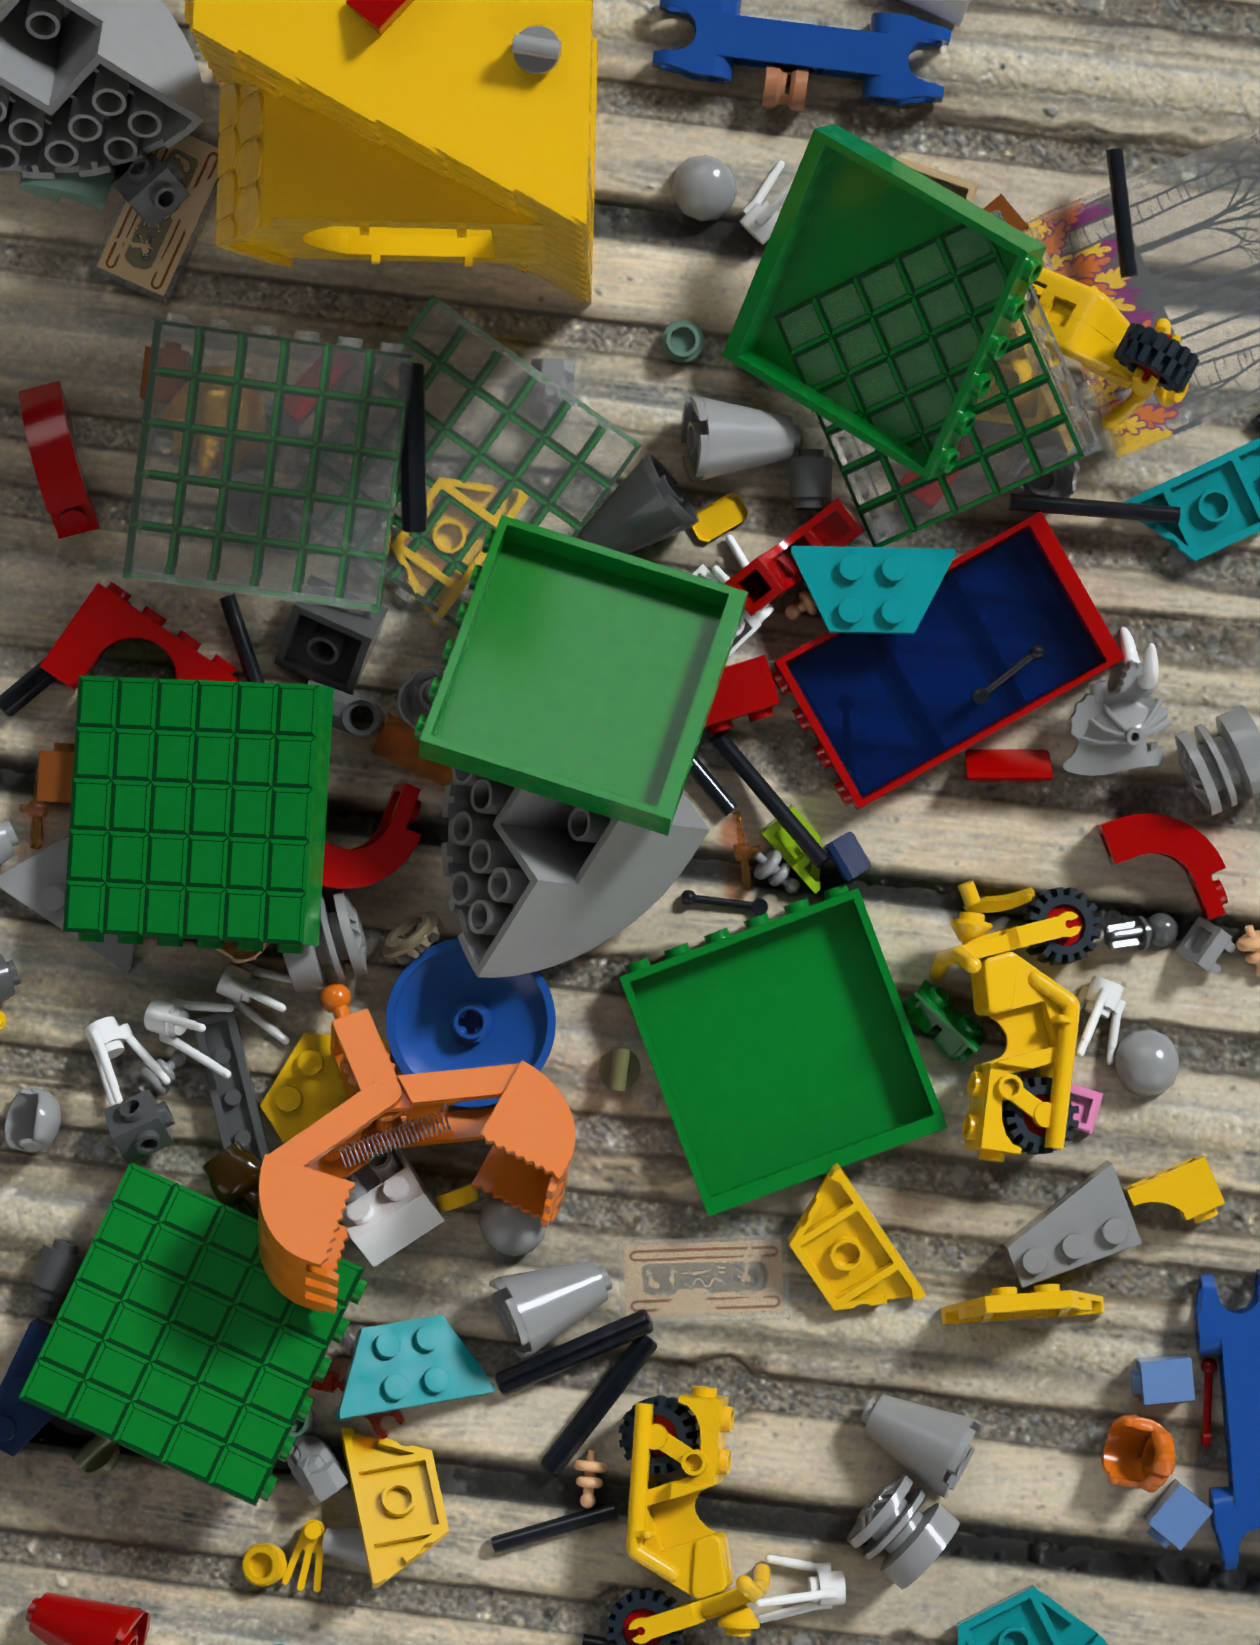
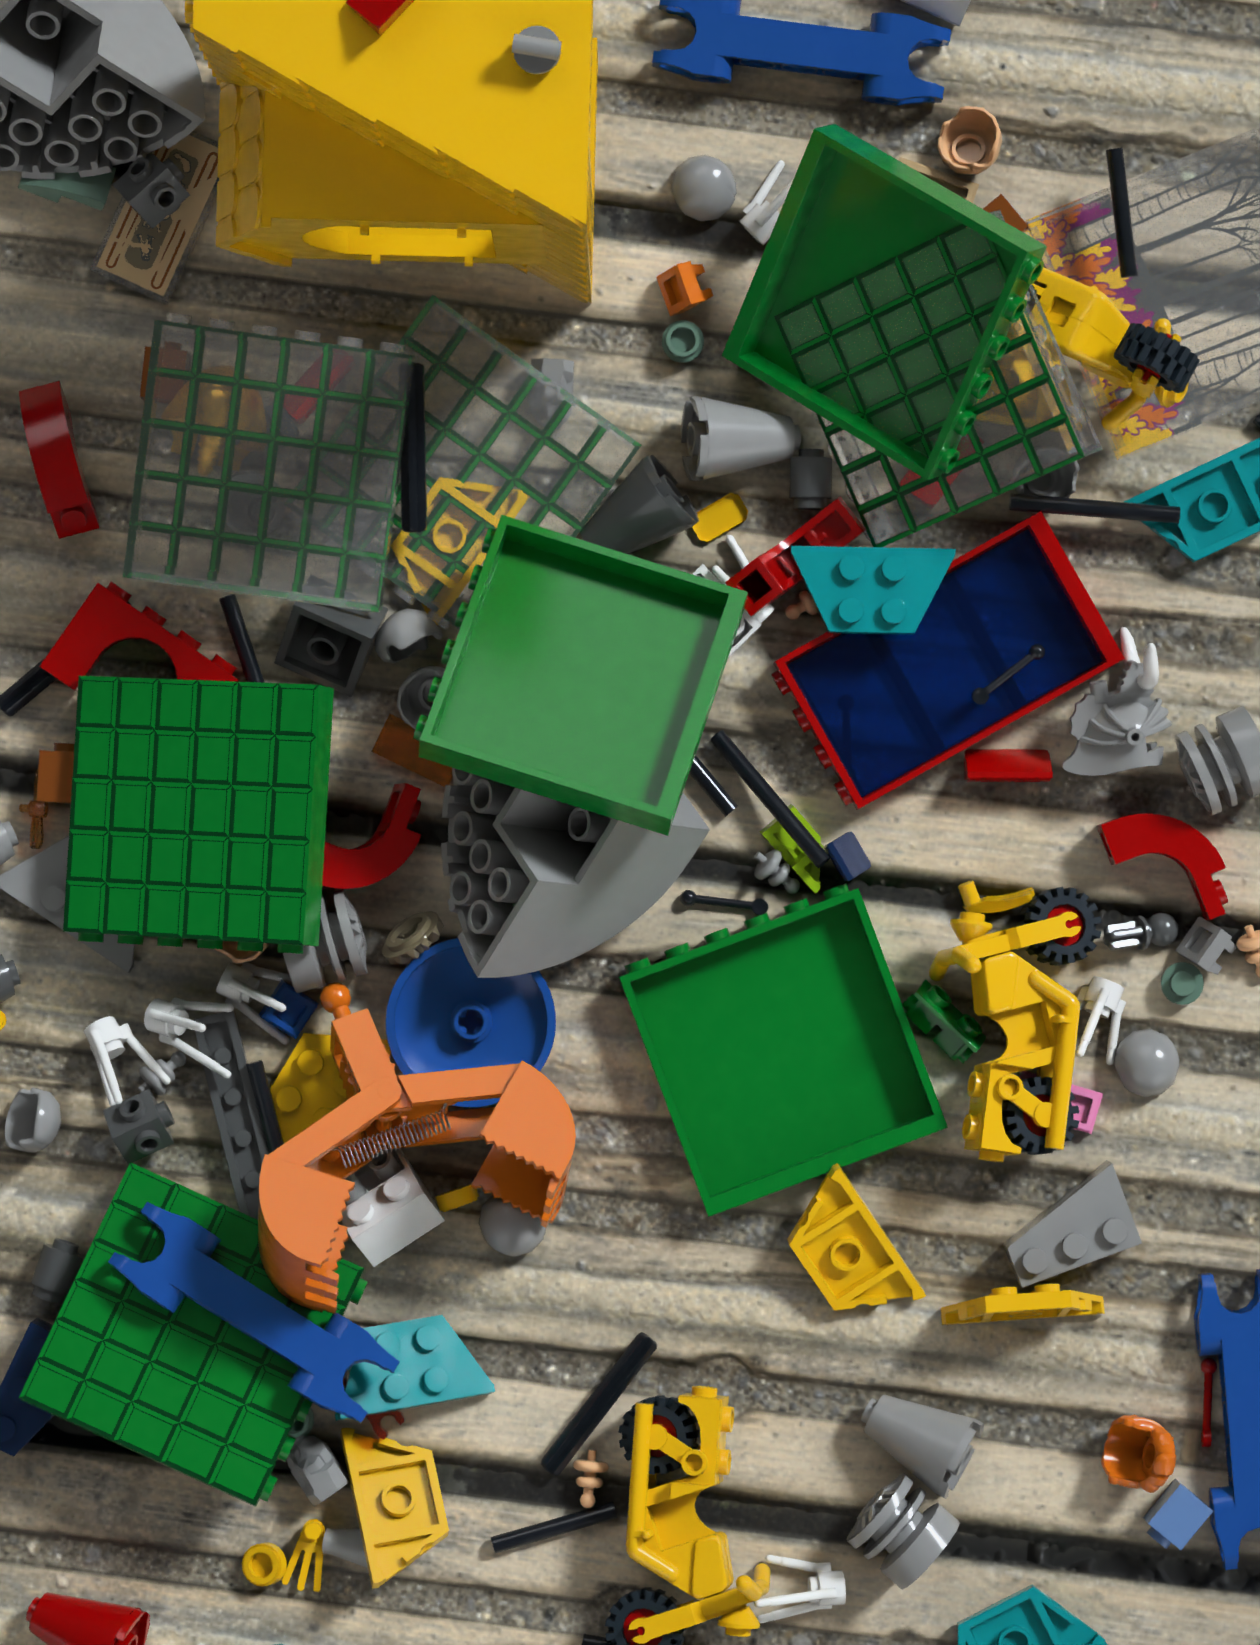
olive plate [71,1435,120,1477] -> none
dark brown piece [202,1141,262,1220] -> none
dark grey piece [308,680,385,739] -> none
light grey cone [489,1261,612,1359] -> none
black axle [495,1309,653,1396] -> none
olive plate [598,1047,641,1091] -> none
clear tile [618,1233,790,1324] -> none
red slope [705,655,780,735] -> none
clear orange piece [733,812,761,892] -> none
nougat wheel [762,64,809,112] -> none
yellow arch [1123,1154,1226,1224] -> none
medium blue brick [1130,1353,1195,1405] -> none
none -> blue piece [108,1202,400,1424]
none -> black bar [246,1060,284,1154]
none -> blue tile [259,979,319,1039]
none -> light grey hair [375,608,443,663]
none -> orange tile [656,261,714,316]
none -> light nougat hair [937,106,1002,174]
none -> sand green plate [1161,962,1204,1005]

